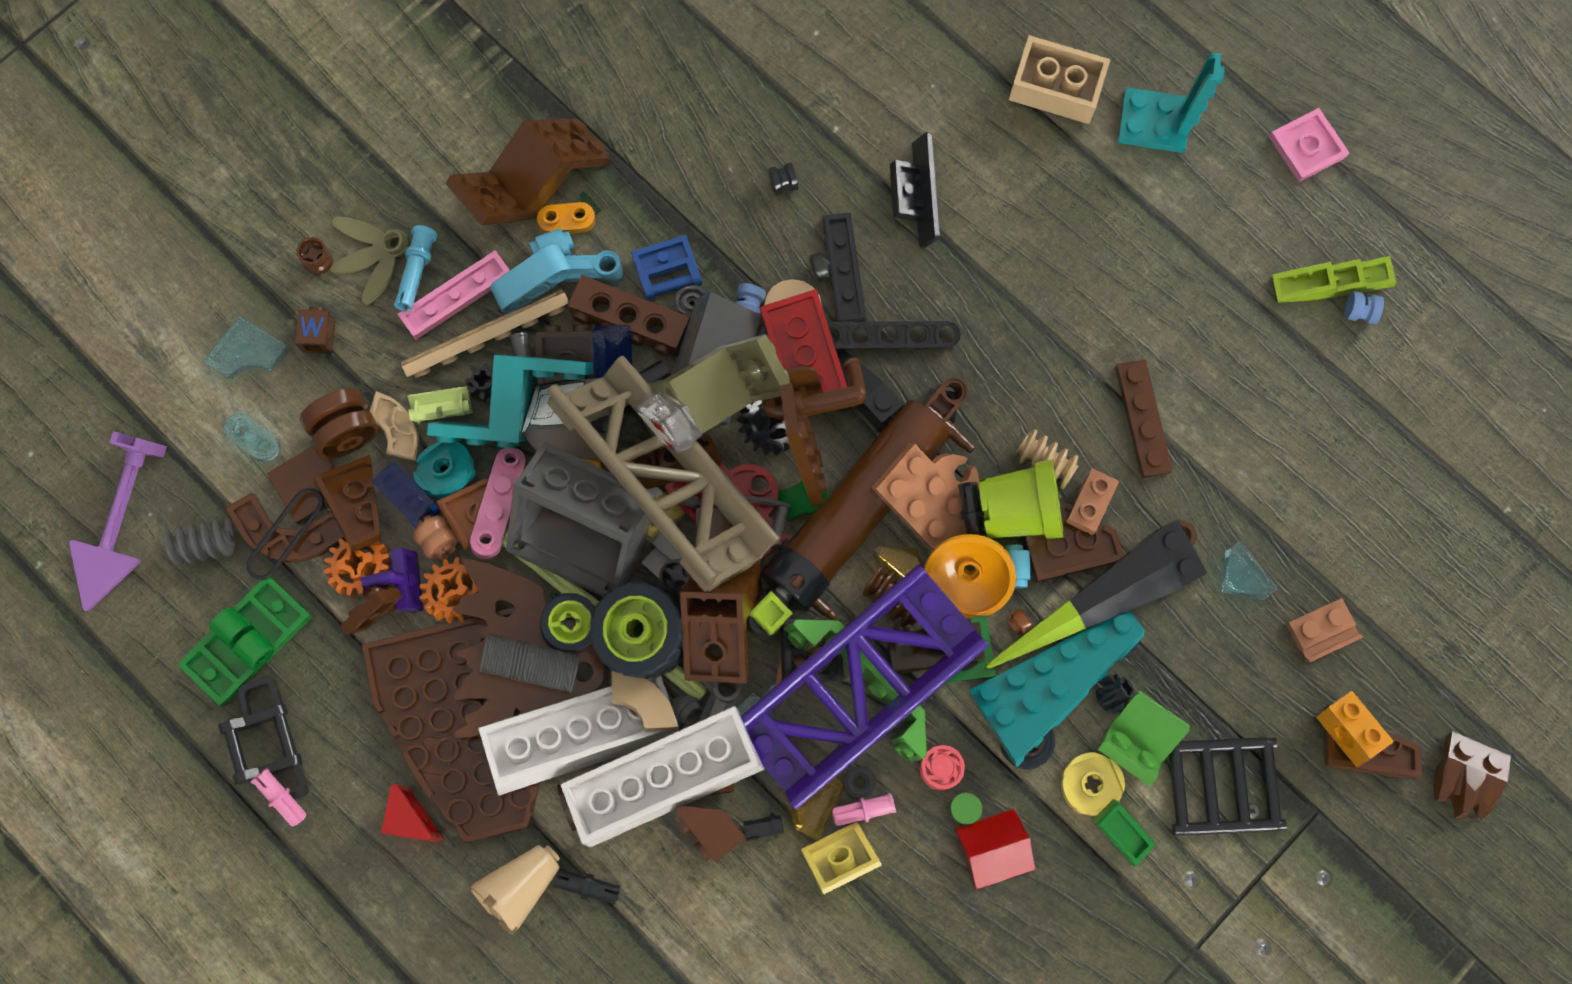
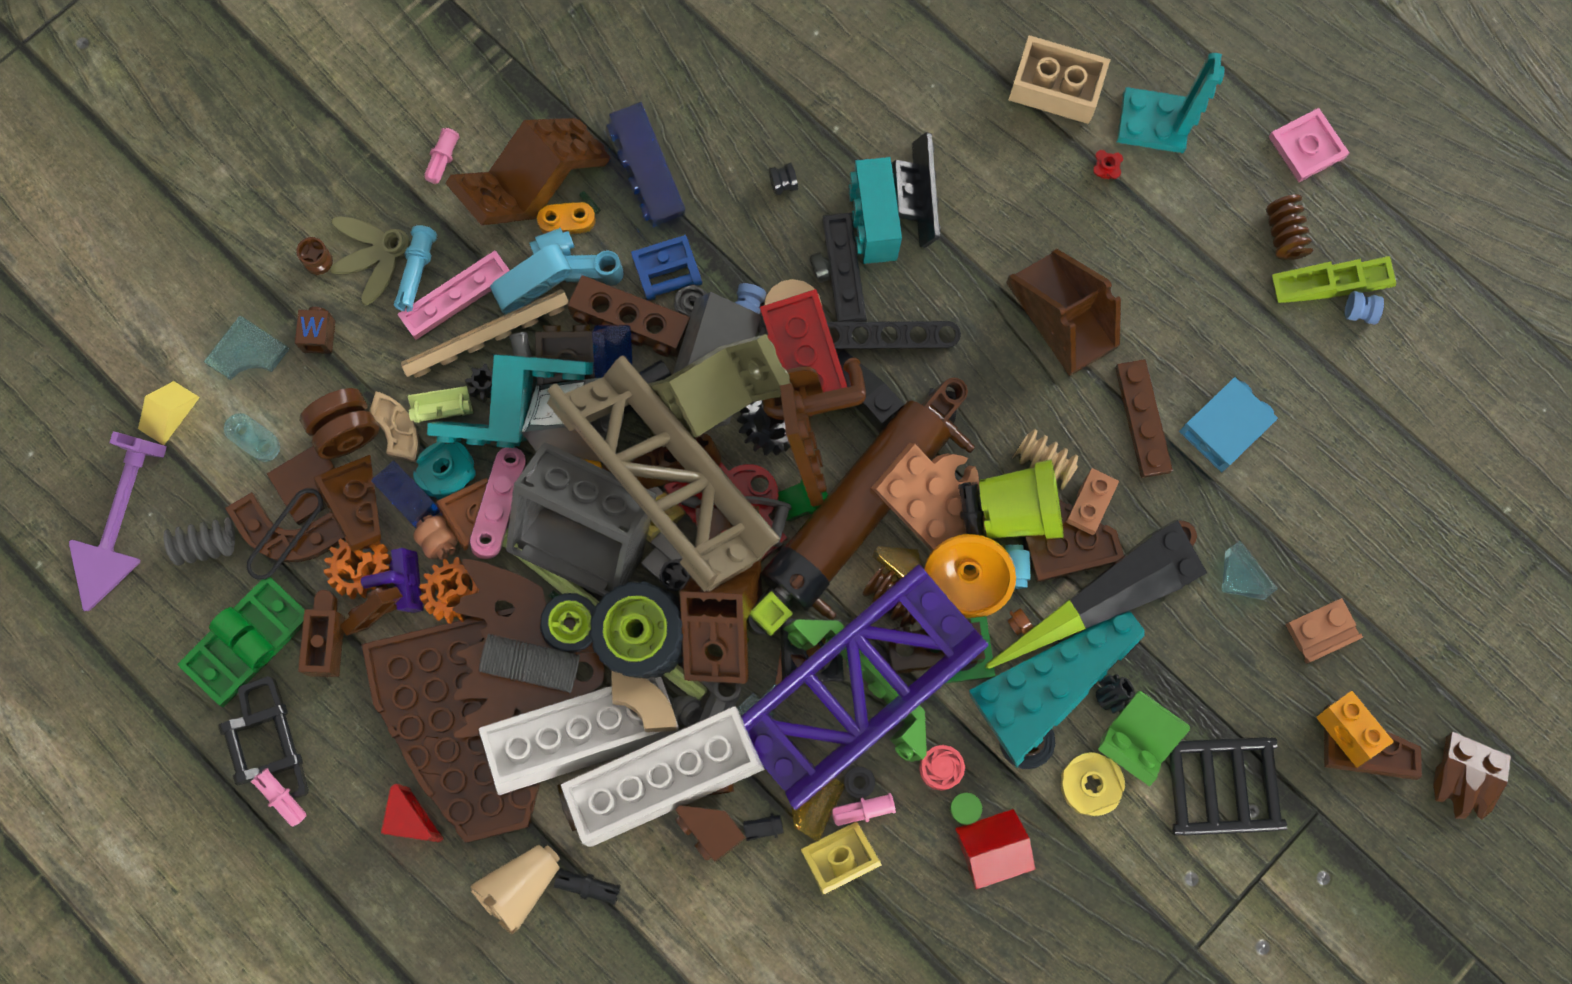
clear slope [634,390,702,453] -> none
green tile [1092,799,1156,867] -> none
none -> light yellow slope [138,381,199,445]
none -> reddish brown brick [298,590,345,677]
none -> bright pink axle [425,128,459,184]
none -> clear blue wedge [606,102,686,227]
none -> teal brick [848,157,902,264]
none -> reddish brown ladder [1006,249,1121,376]
none -> red plate [1093,150,1123,179]
none -> dark azure panel [1179,377,1278,473]
none -> reddish brown piece [1266,194,1314,260]

